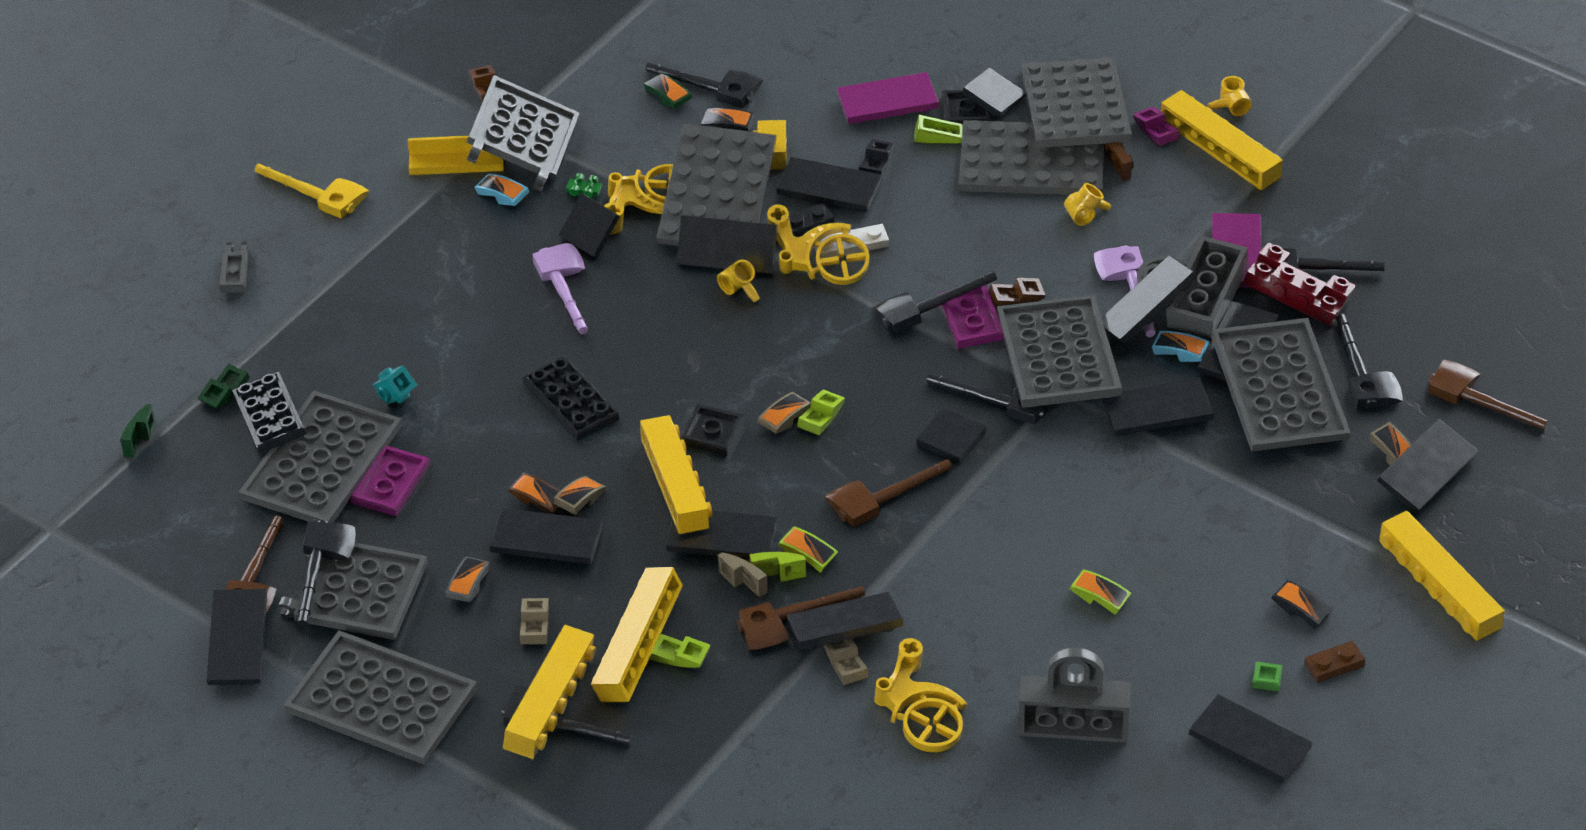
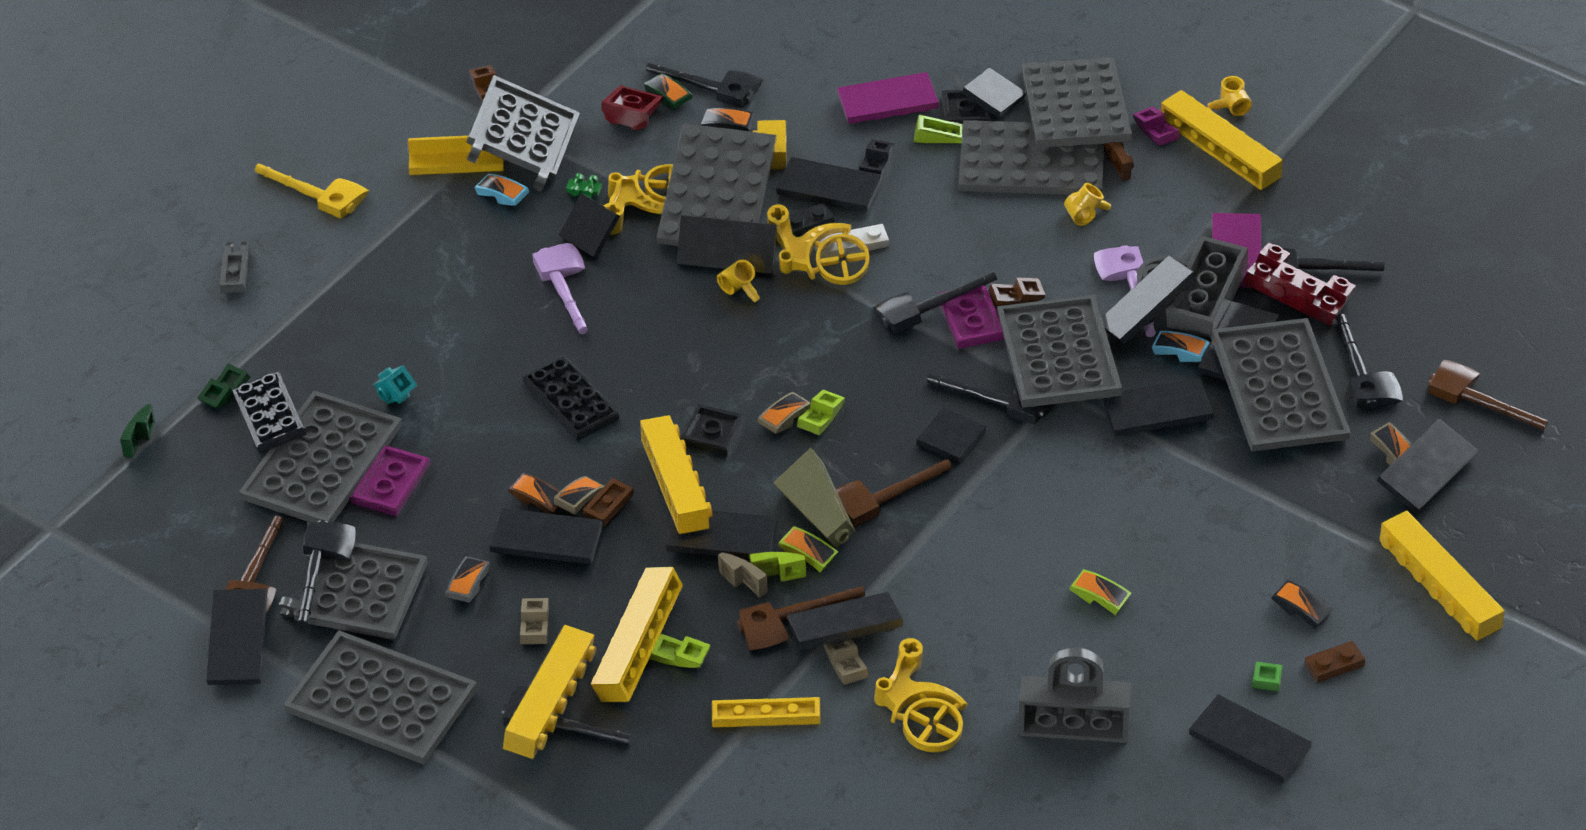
none -> reddish brown plate [582,478,634,527]
none -> dark red slope [601,85,663,130]
none -> yellow tile [712,697,821,727]
none -> olive slope [773,448,855,549]

